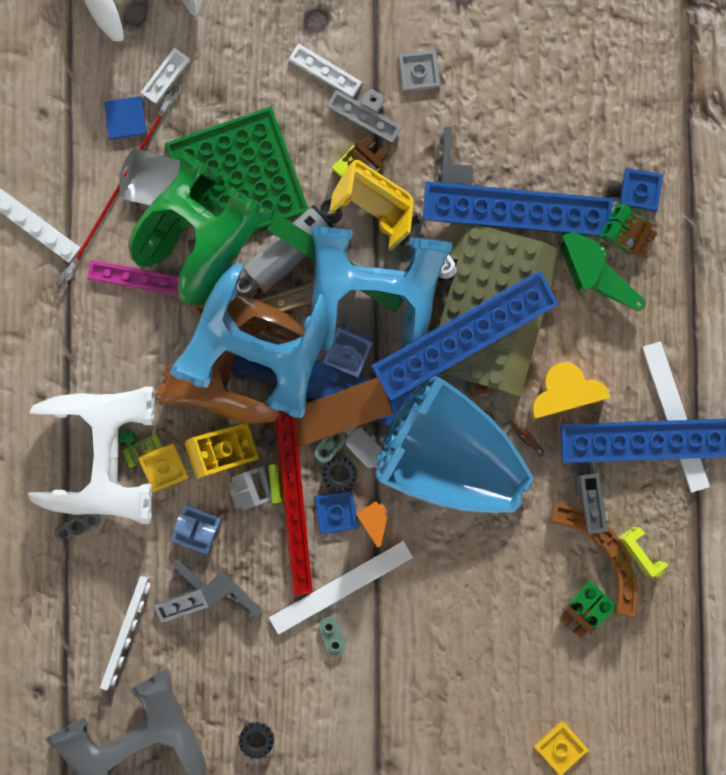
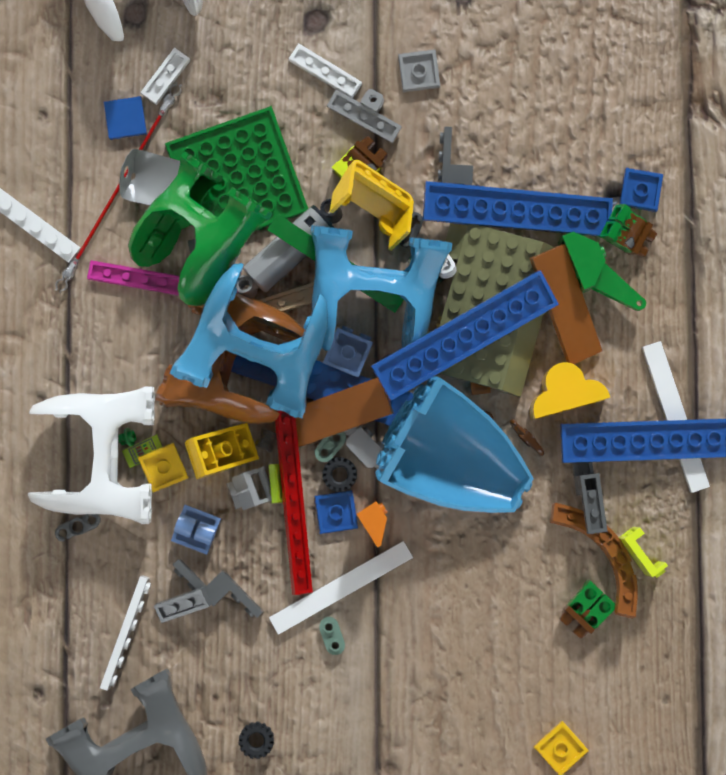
none -> dark orange tile [530,244,603,364]

